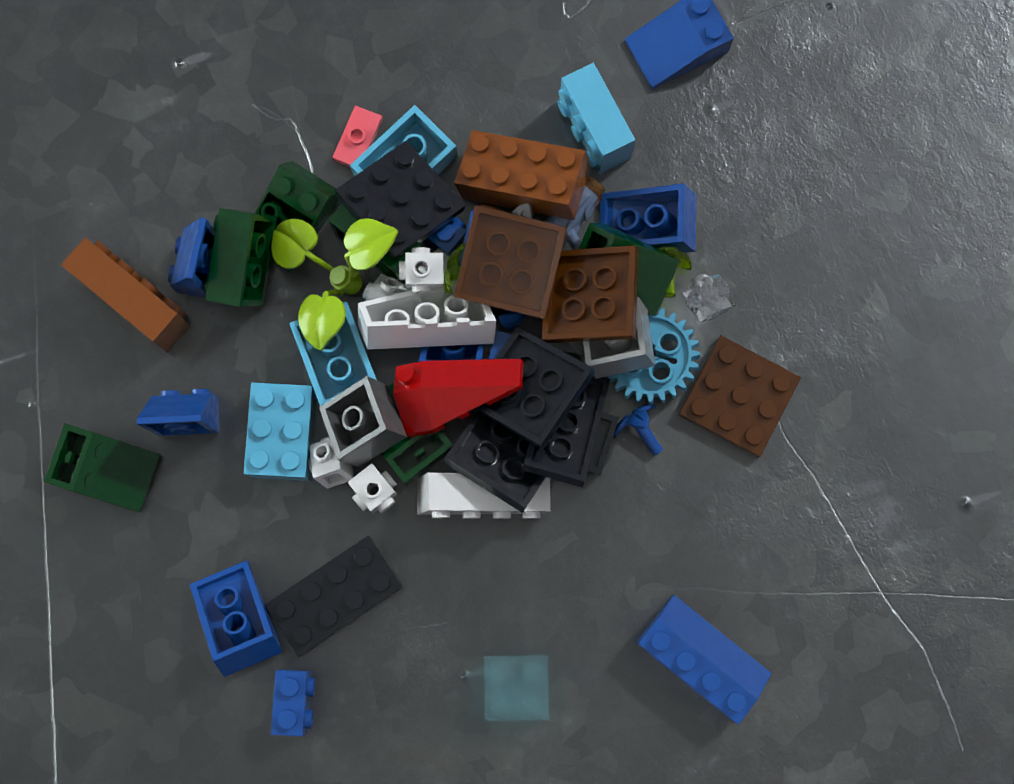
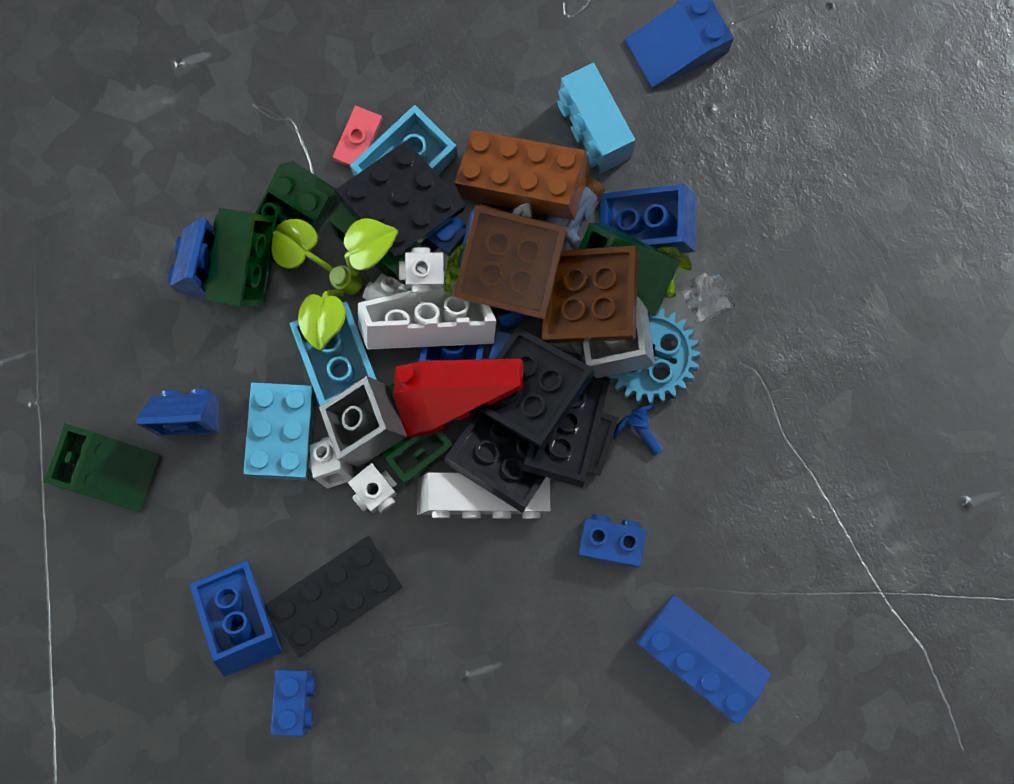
dark orange brick [61,237,190,353] -> none
clear light blue brick [484,654,549,721] -> none
reddish brown plate [678,335,801,458] -> none
none -> blue brick [578,514,647,568]

